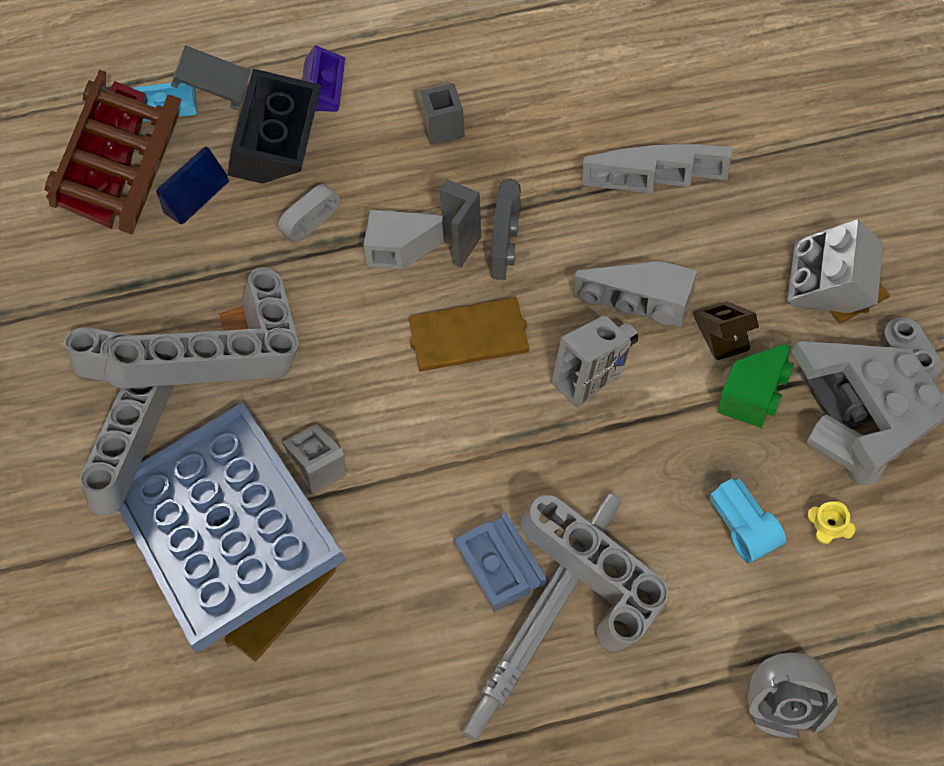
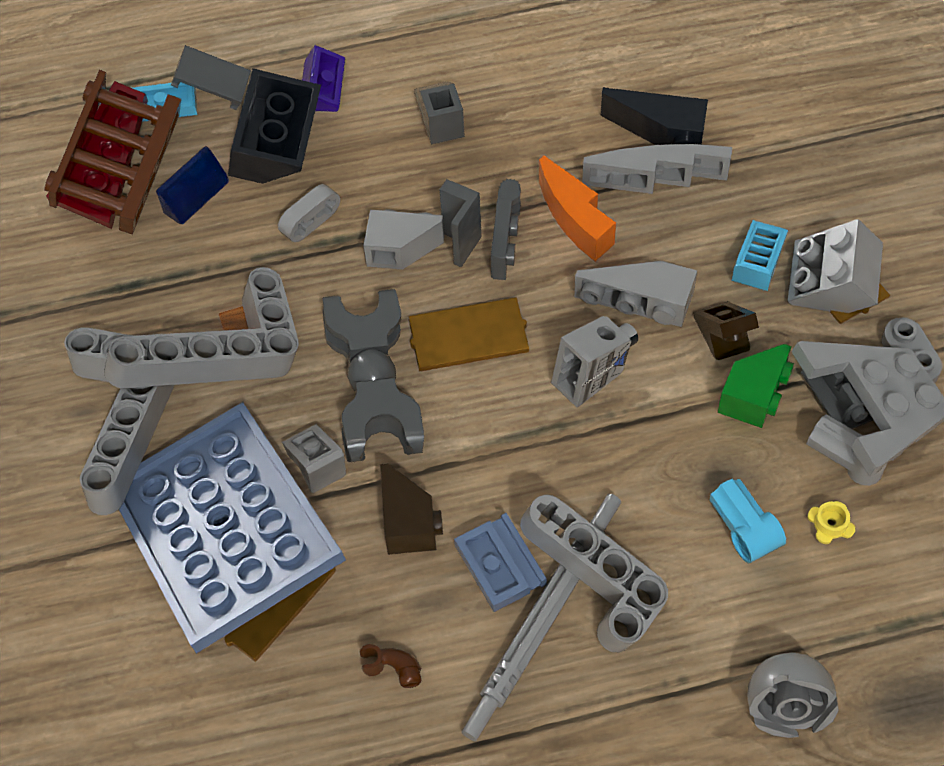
none -> dark grey piece [322,289,424,462]
none -> reddish brown arm [360,644,422,688]
none -> dark brown slope [380,463,443,555]
none -> orange slope [539,156,616,262]
none -> black slope [601,87,708,145]
none -> medium azure slope [732,220,788,291]

